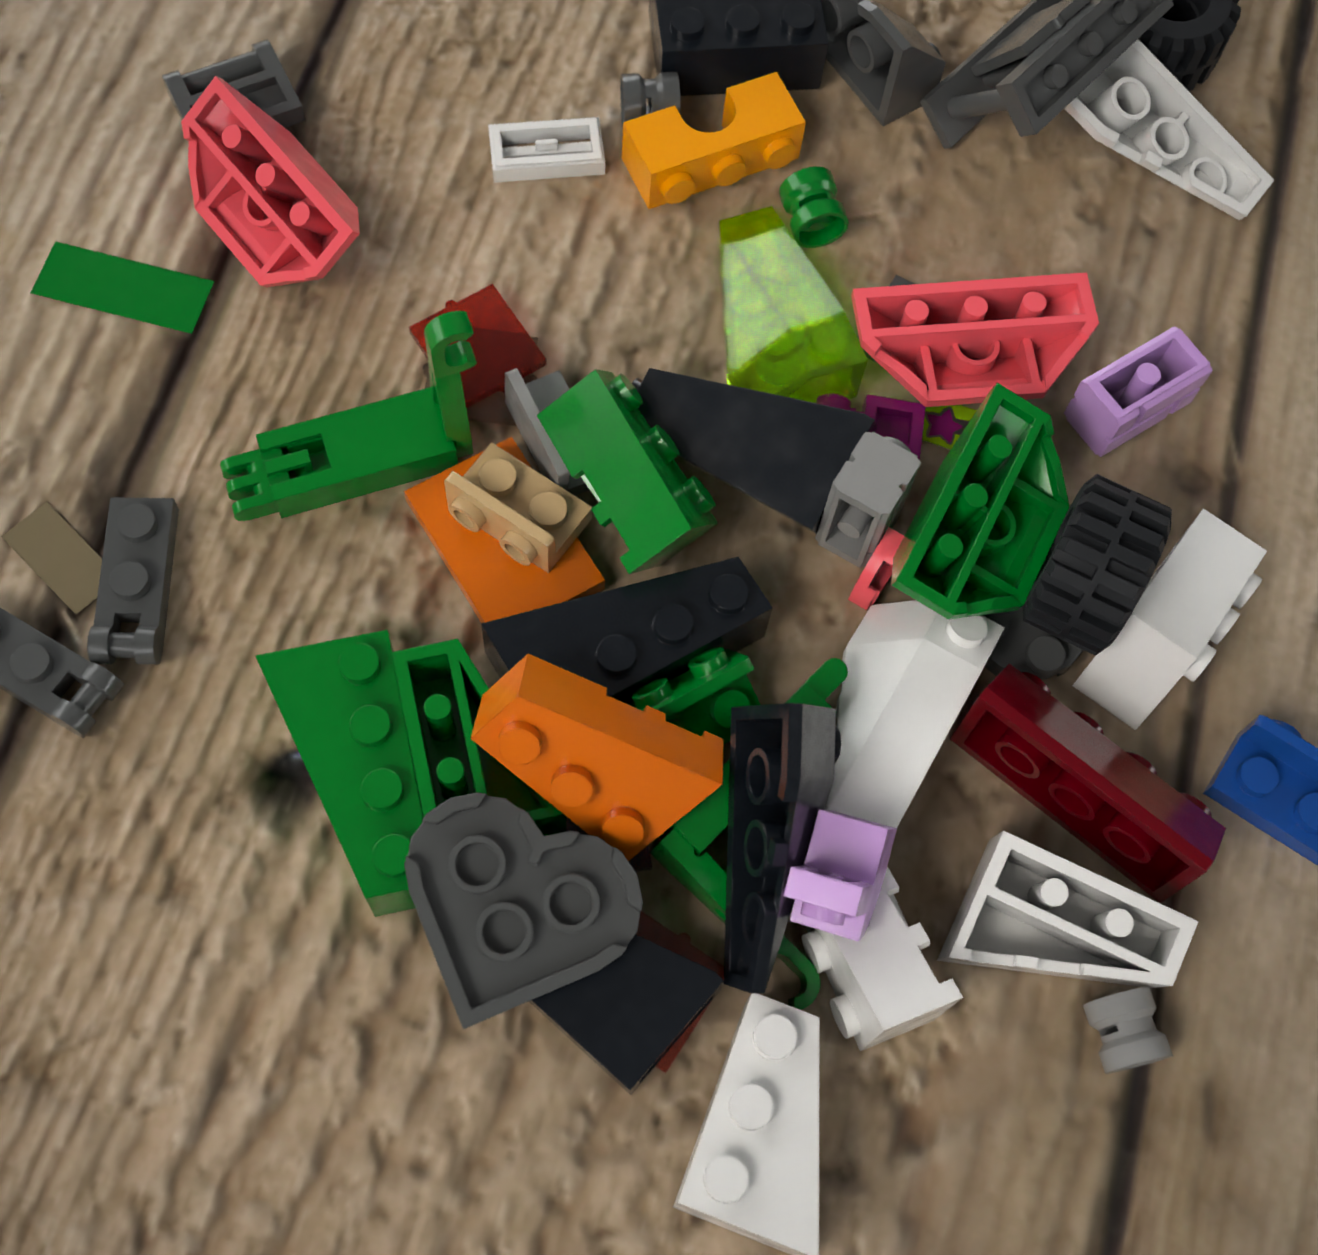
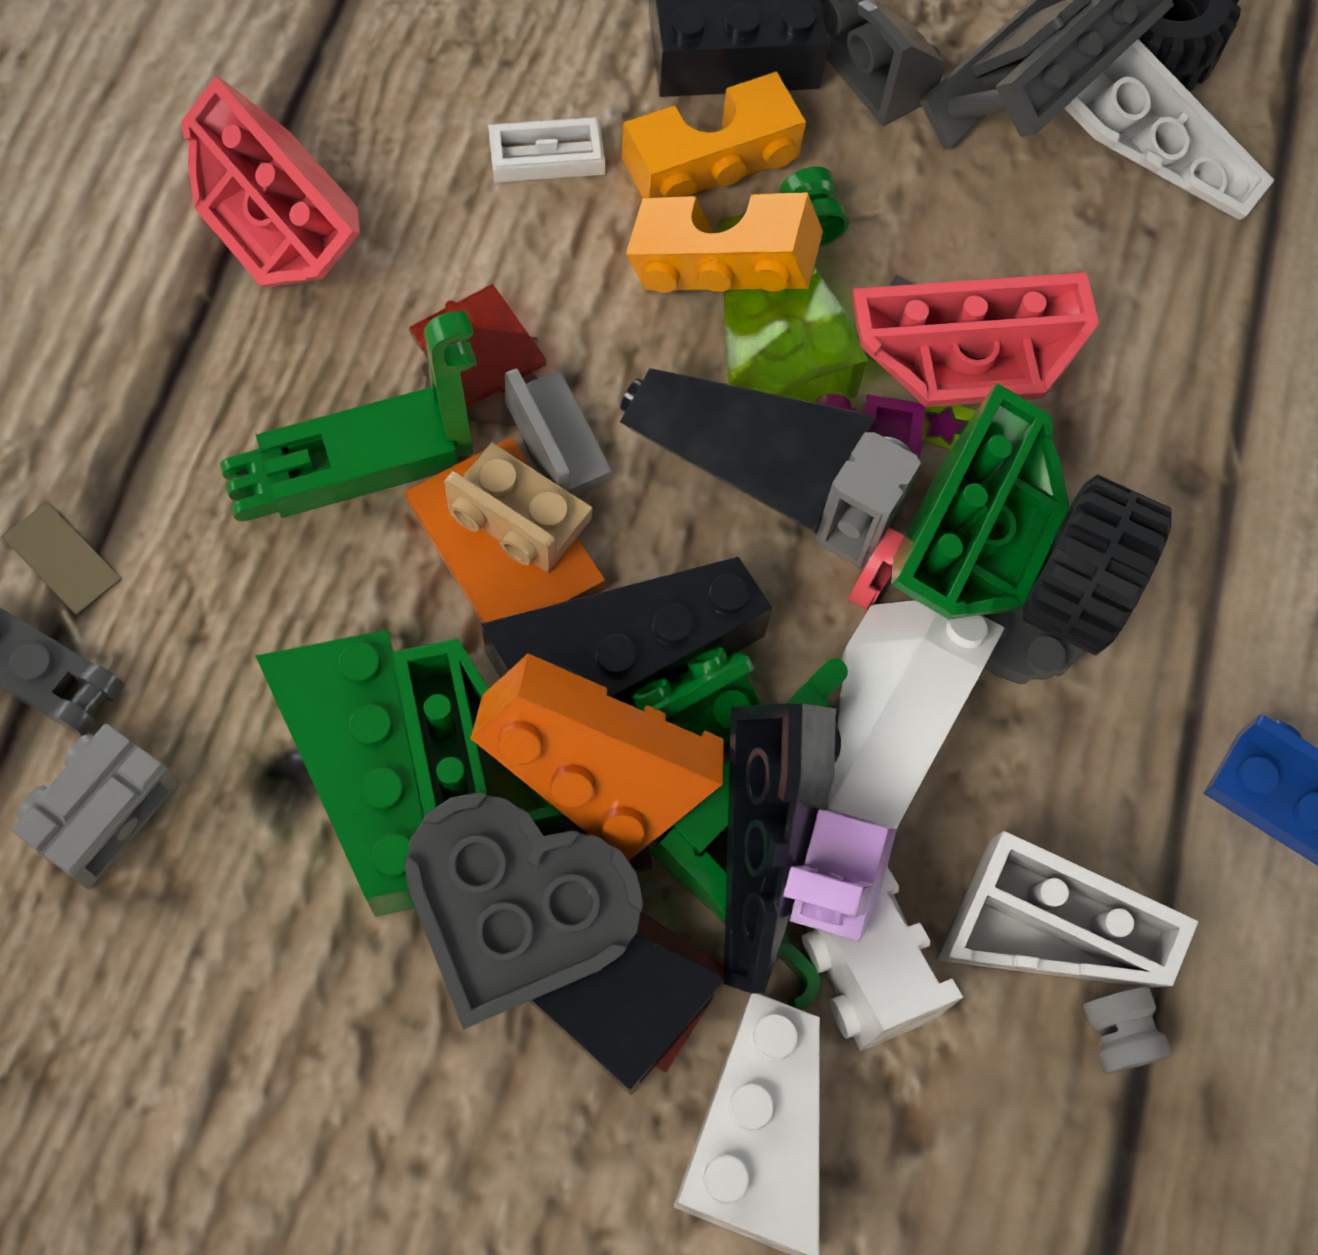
green sticker [30,241,215,334] -> none
dark grey plate [87,497,179,665] -> none
dark grey plate [162,39,306,128] -> none
green wedge [537,369,718,574] -> none
dark grey wheel [620,72,681,128] -> none
dark red slope [950,663,1226,903] -> none
lavender brick [1064,326,1213,457] -> none
white wedge [1072,508,1267,731] -> none
none -> light grey brick [11,724,179,890]
none -> light orange arch [626,193,823,293]

